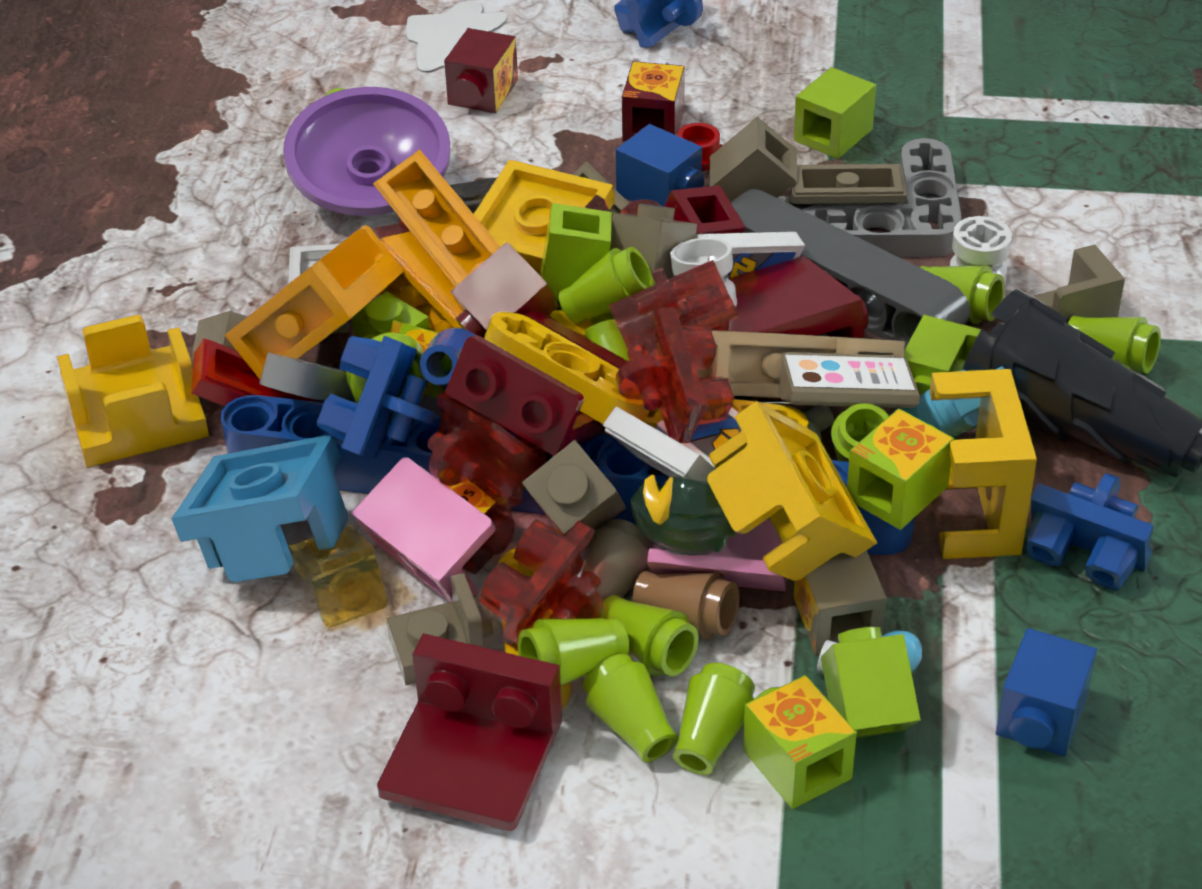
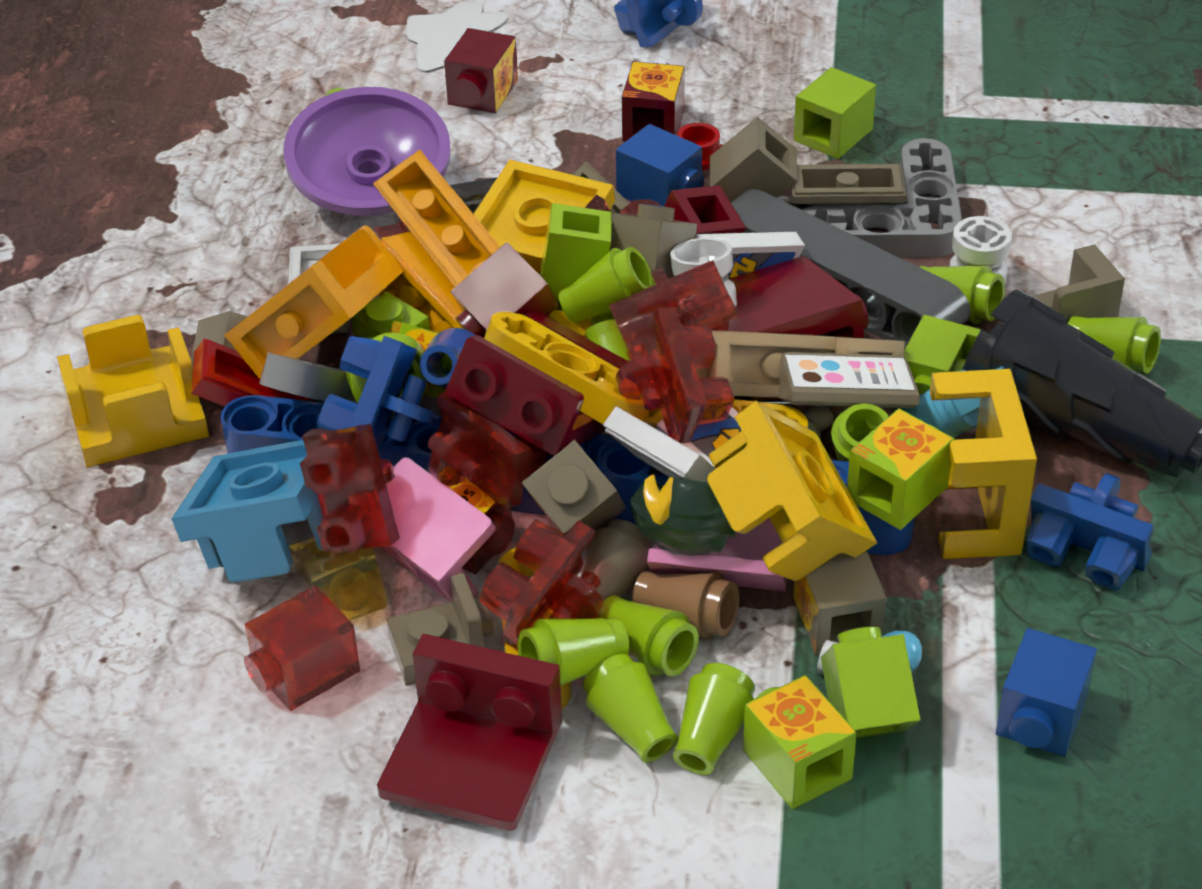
none -> clear red brick [244,585,360,711]
none -> clear red hips [300,424,400,553]

